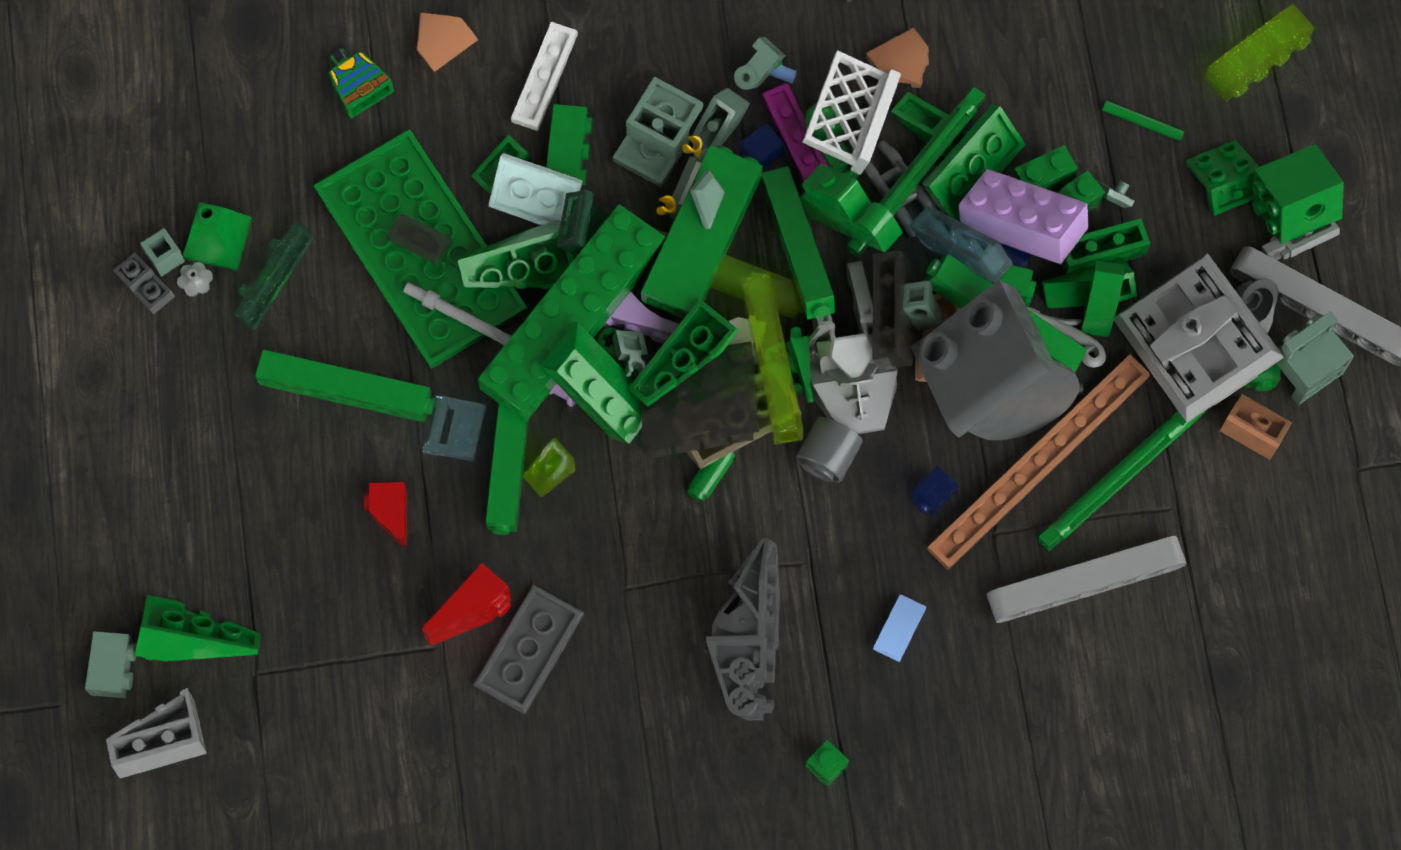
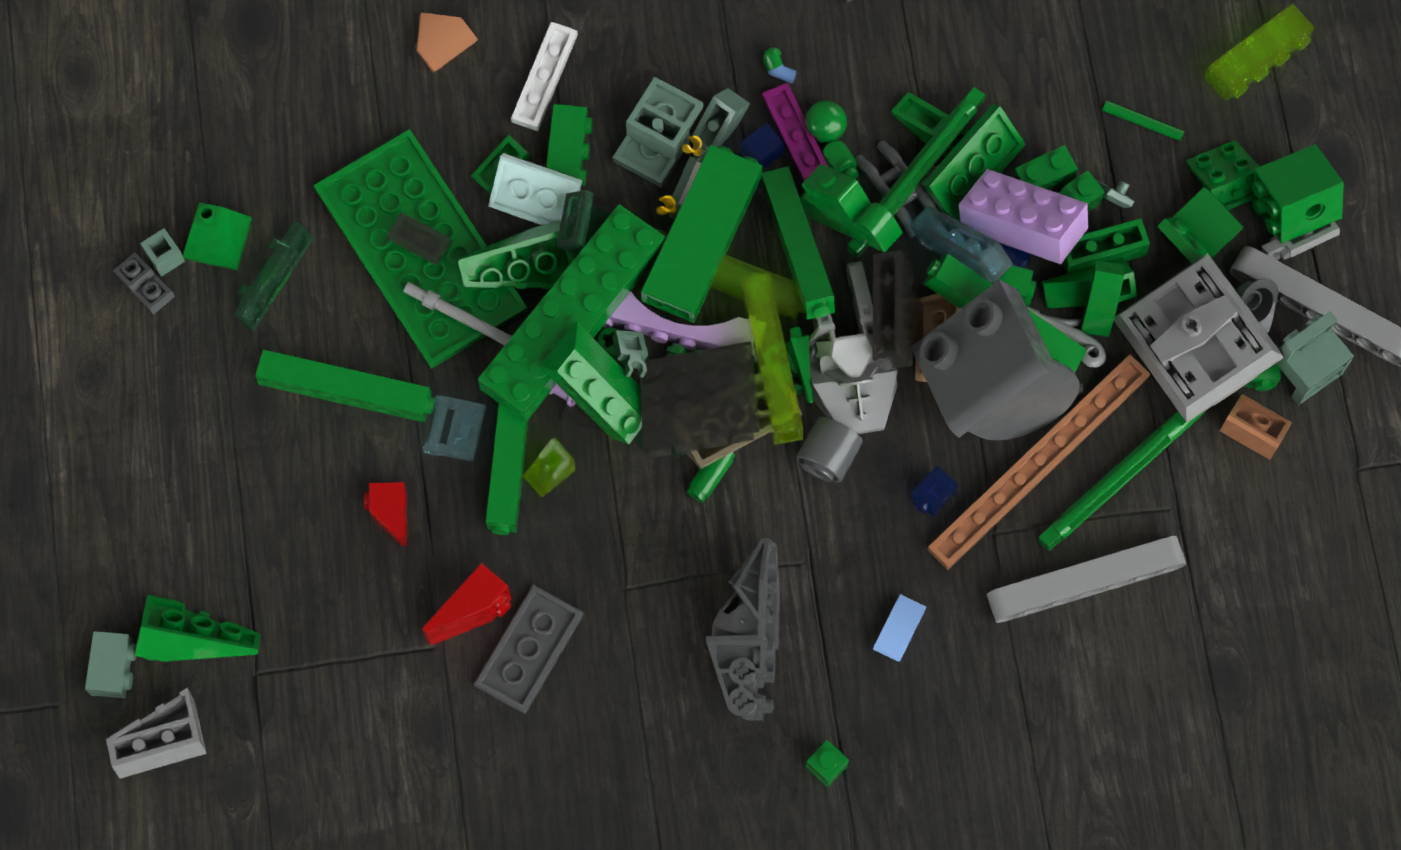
light grey plant [177,262,213,296] -> none
torso [329,48,394,120] -> none
green wedge [628,299,740,406] -> none
sand green piece [690,170,725,229] -> none
sand green leg [734,37,786,90] -> none
white fence [802,51,901,175] -> none
nougat slope [866,28,929,88] -> none
sand green leg [903,281,944,332] -> none
none -> green bracket [1157,187,1243,263]

